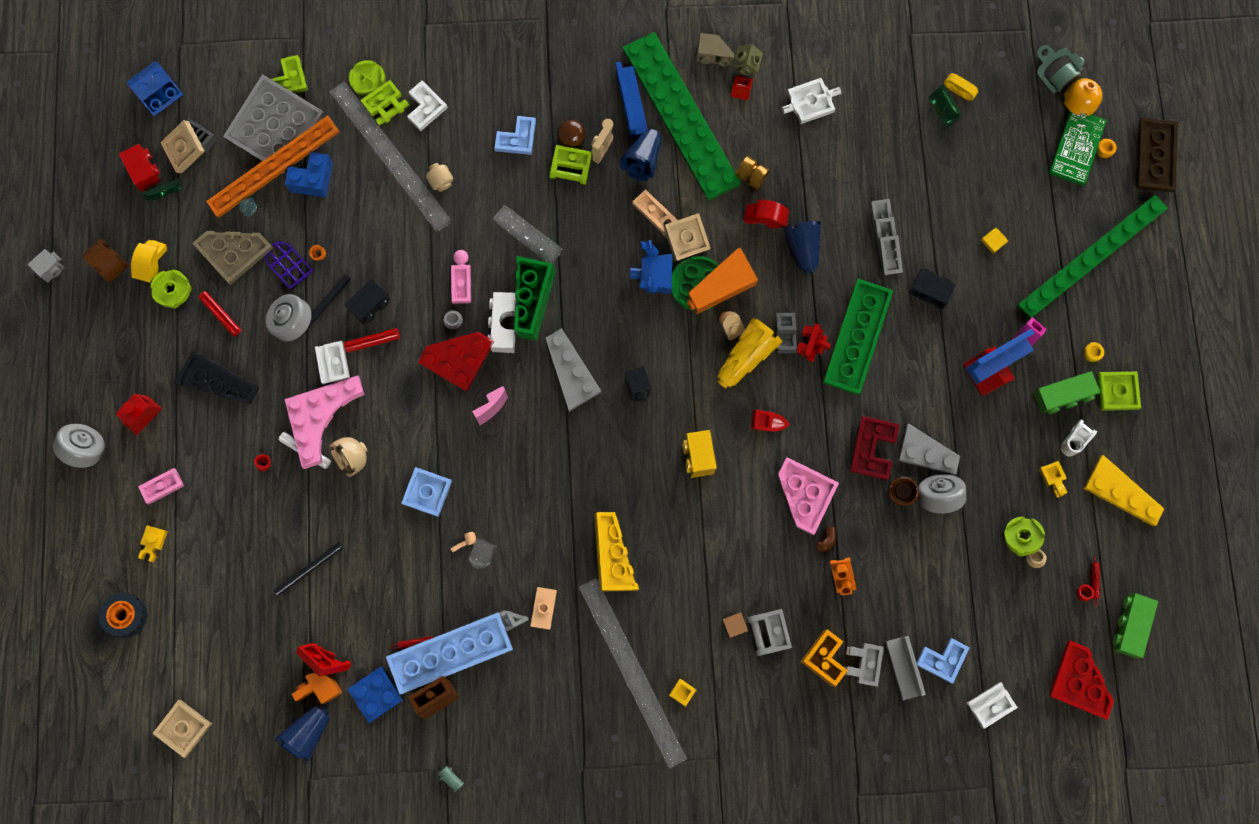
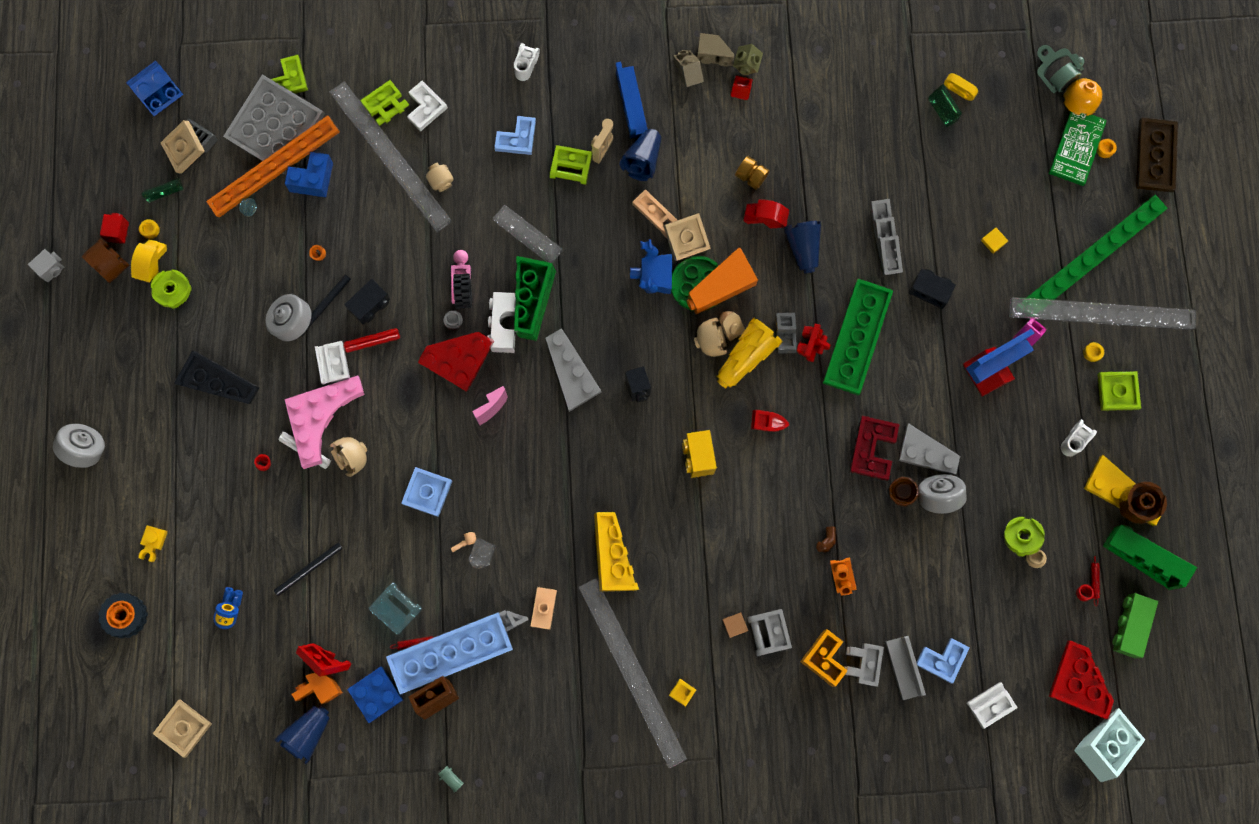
red torso [116,394,162,436] -> none
red brick [119,144,161,191] -> none
bright pink plate [138,468,184,504] -> none
dark tan plate [192,231,273,285] -> none
red axle [198,291,241,337] -> none
dark purple window [265,242,313,290] -> none
lime tile [349,60,386,96] -> none
reddish brown hair [558,120,586,148] -> none
green plate [623,32,741,201] -> none
bright pink plate [778,457,839,535] -> none
white plate [781,78,841,124] -> none
bright green brick [1033,371,1100,414] -> none
yellow plate [1039,461,1067,498] -> none
none -> red brick [100,213,129,244]
none -> yellow tile [139,219,160,239]
none -> blue piece [213,587,243,629]
none -> clear light blue plate [368,582,422,635]
none -> black tyre [453,274,472,309]
none -> white piece [514,43,540,81]
none -> dark tan slope [673,50,704,87]
none -> tan cylinder [694,318,727,357]
none -> clear plate [1009,297,1196,330]
none -> light aqua slope [1074,708,1145,782]
none -> green wedge [1103,525,1198,590]
none -> reddish brown brick [1119,481,1167,524]

